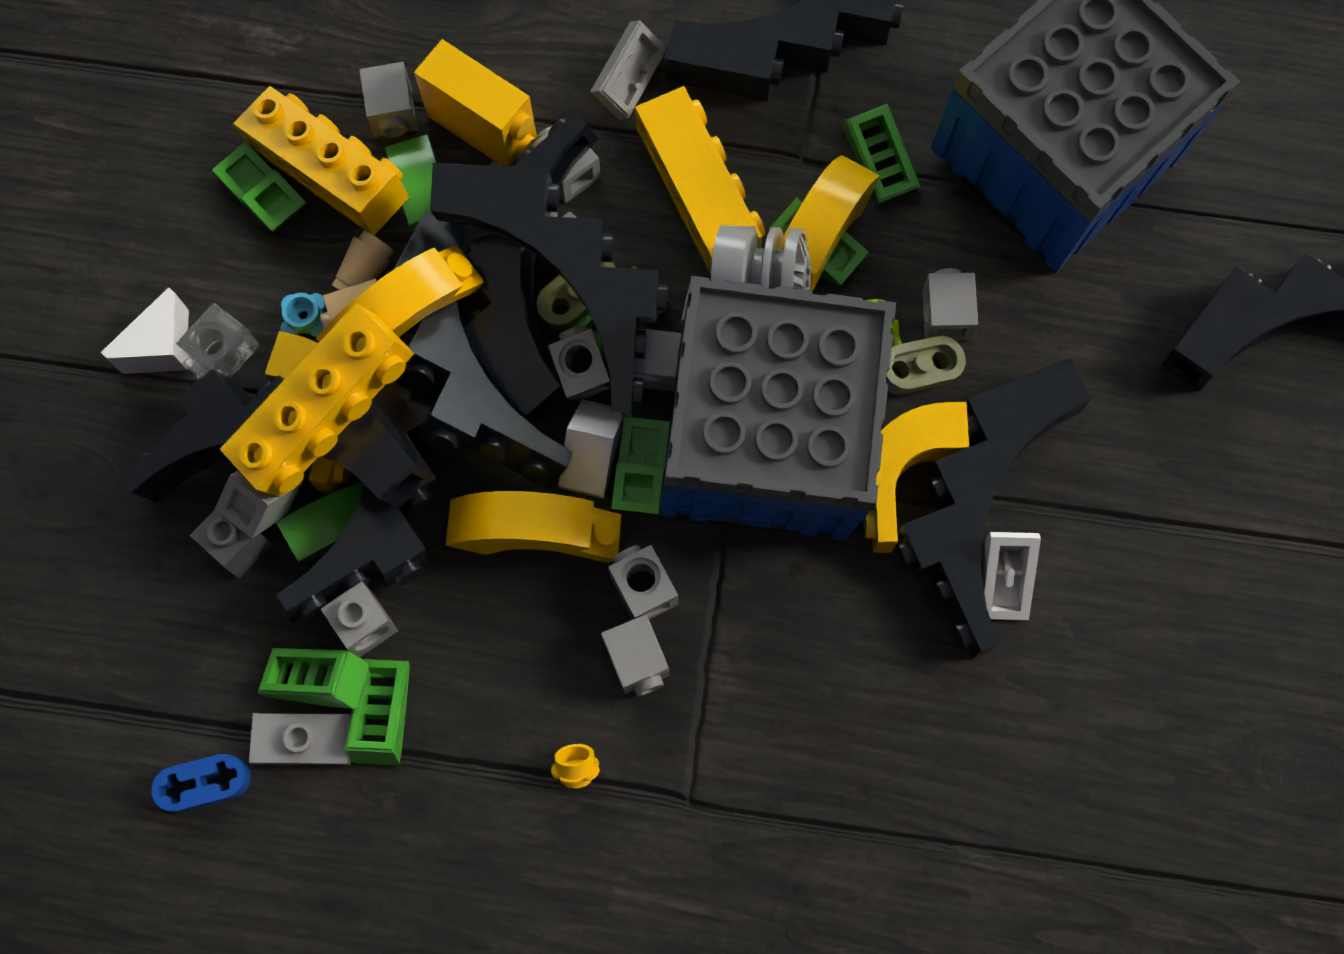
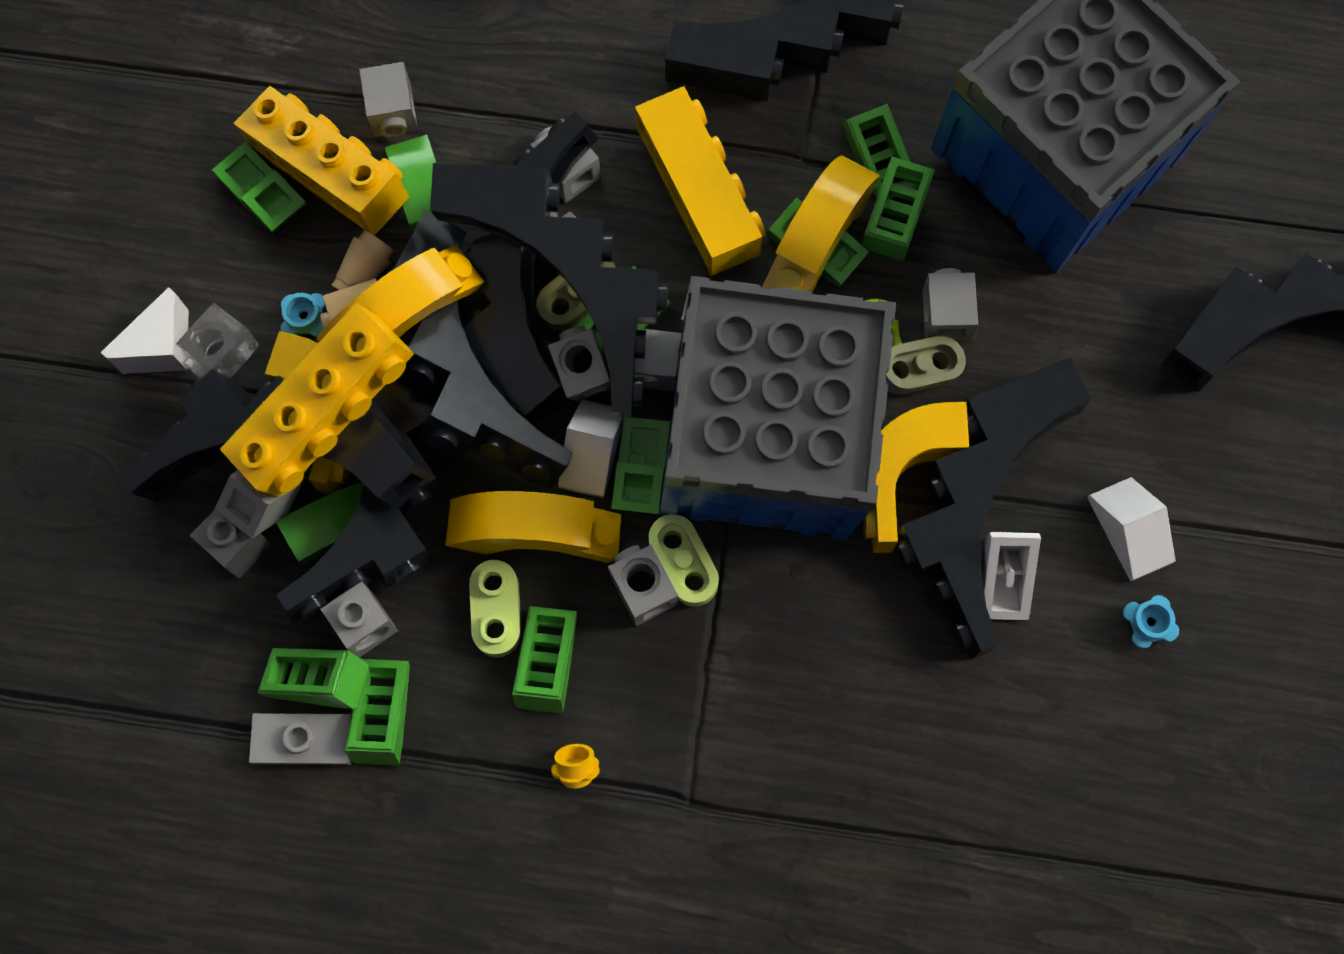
blue beam [151,754,251,813] -> none
yellow brick [414,39,537,167] -> none
light grey plate [590,20,668,120] -> none
light grey brick [601,614,670,696] -> none
light grey wheel [711,225,811,291] -> none
none -> yellowish green plate [469,560,522,657]
none -> bright green slope [512,606,577,714]
none -> yellowish green plate [649,514,719,607]
none -> bright green slope [862,157,935,261]
none -> white slope [1087,477,1176,581]
none -> medium azure plate [1123,595,1179,649]

